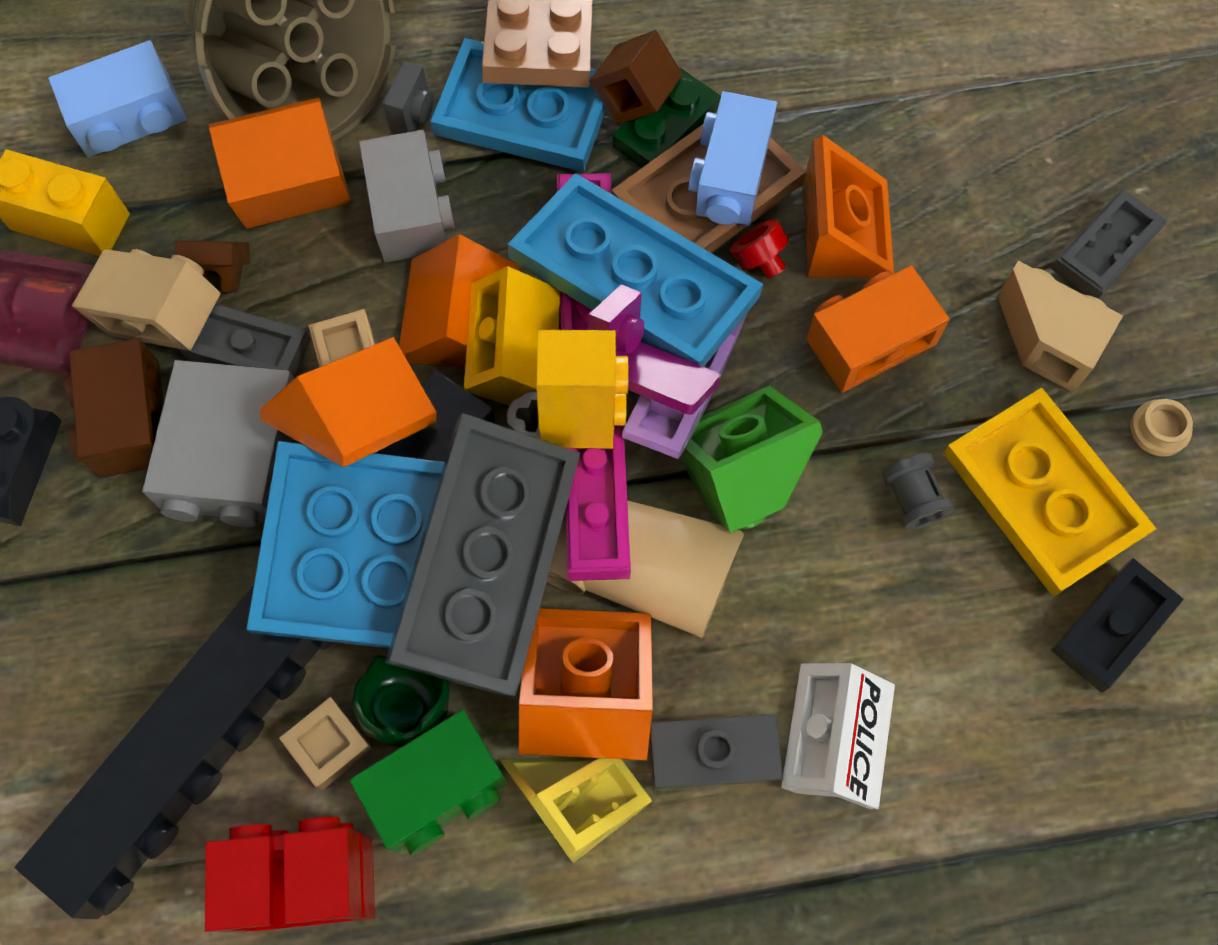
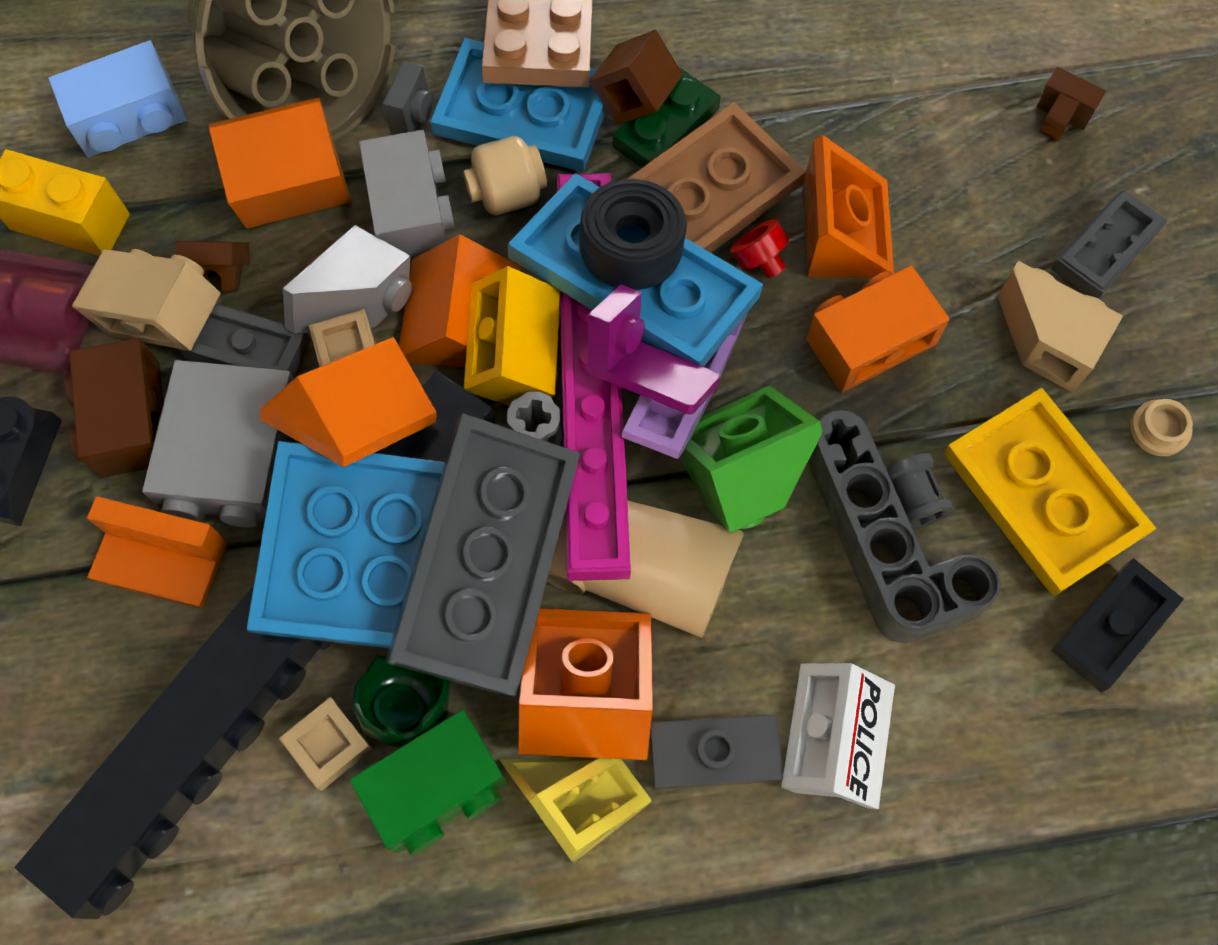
red piece [205,817,376,933] -> none
yellow brick [536,330,628,449] -> none
light blue brick [688,91,777,226] -> none
none -> orange panel [87,496,228,609]
none -> slope [283,225,412,334]
none -> tan head [463,136,547,215]
none -> black tyre [579,179,687,290]
none -> dark grey beam [808,410,1001,643]
none -> reddish brown tile [1037,67,1106,142]

